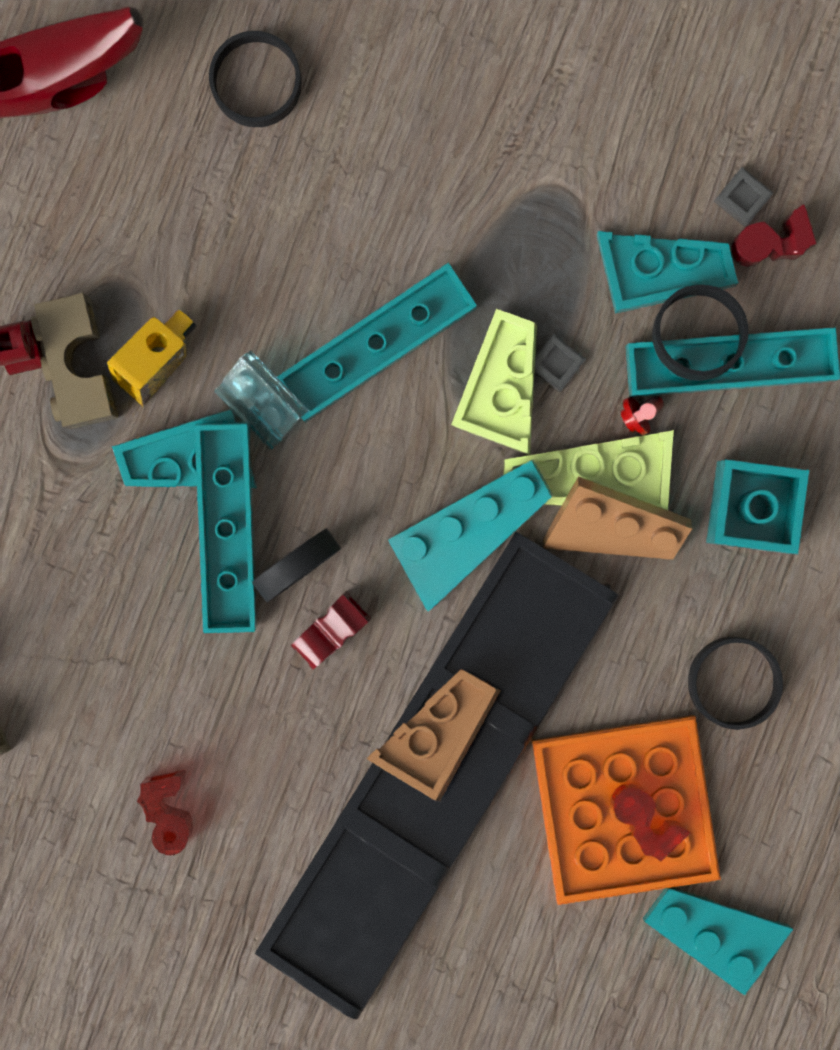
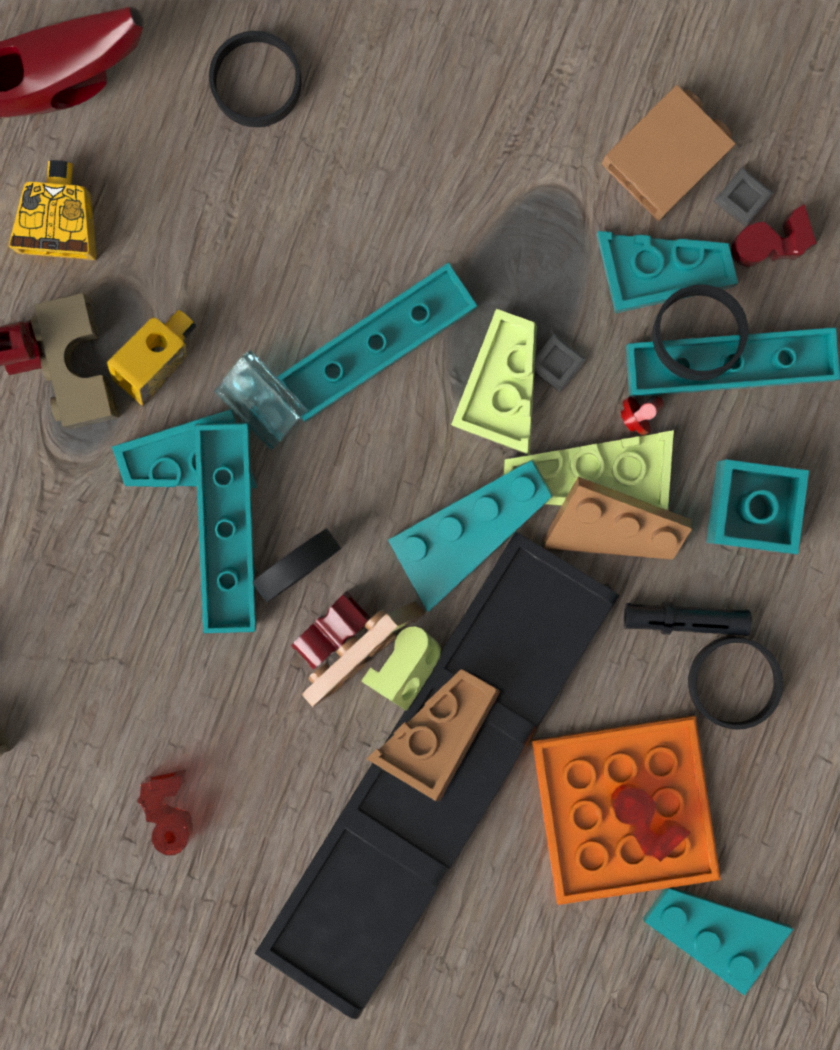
none -> torso [9,160,97,260]
none -> wing [301,601,425,707]
none -> yellowish green leg [361,626,441,711]
none -> medium nougat brick [601,85,736,222]
none -> black pin [623,602,752,636]

